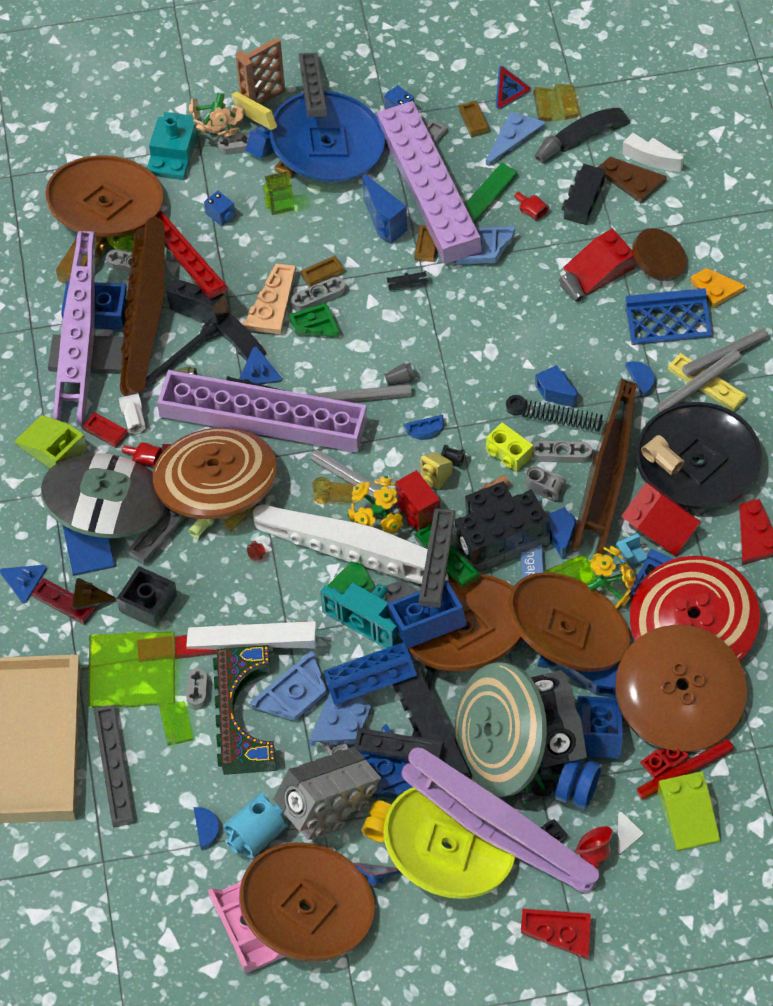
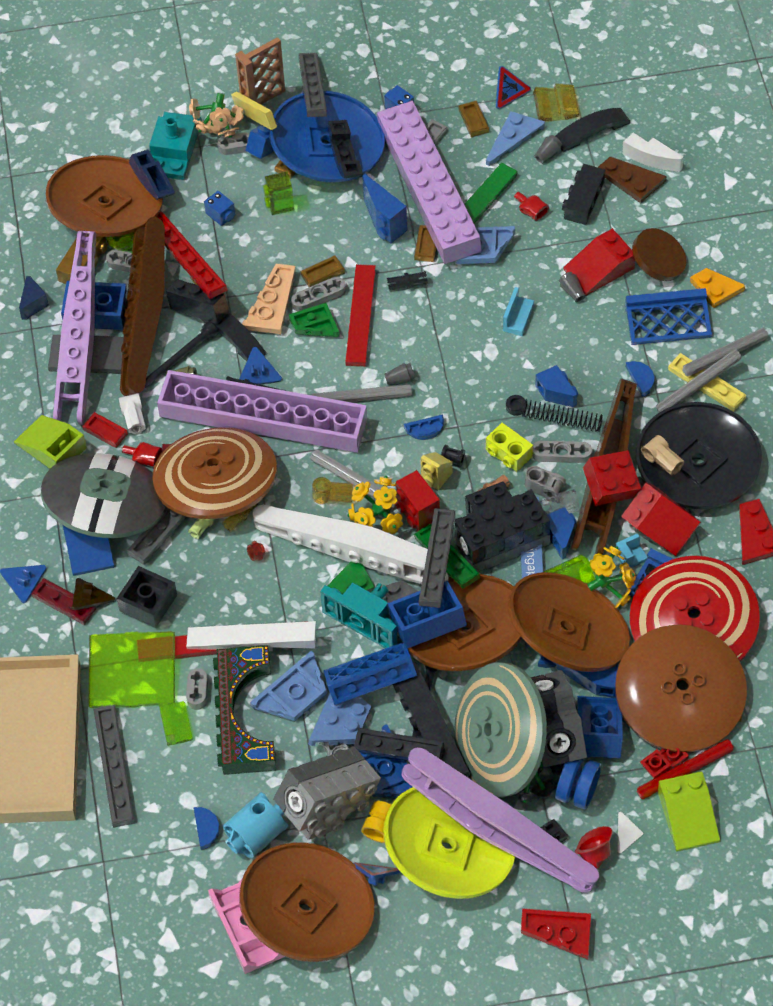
none -> dark blue slope [19,276,49,320]
none -> dark blue slope [129,149,175,200]
none -> black slope [328,120,363,178]
none -> red tile [345,264,376,367]
none -> medium azure panel [503,287,534,336]
none -> clear plate [541,489,580,515]
none -> red brick [583,450,641,506]

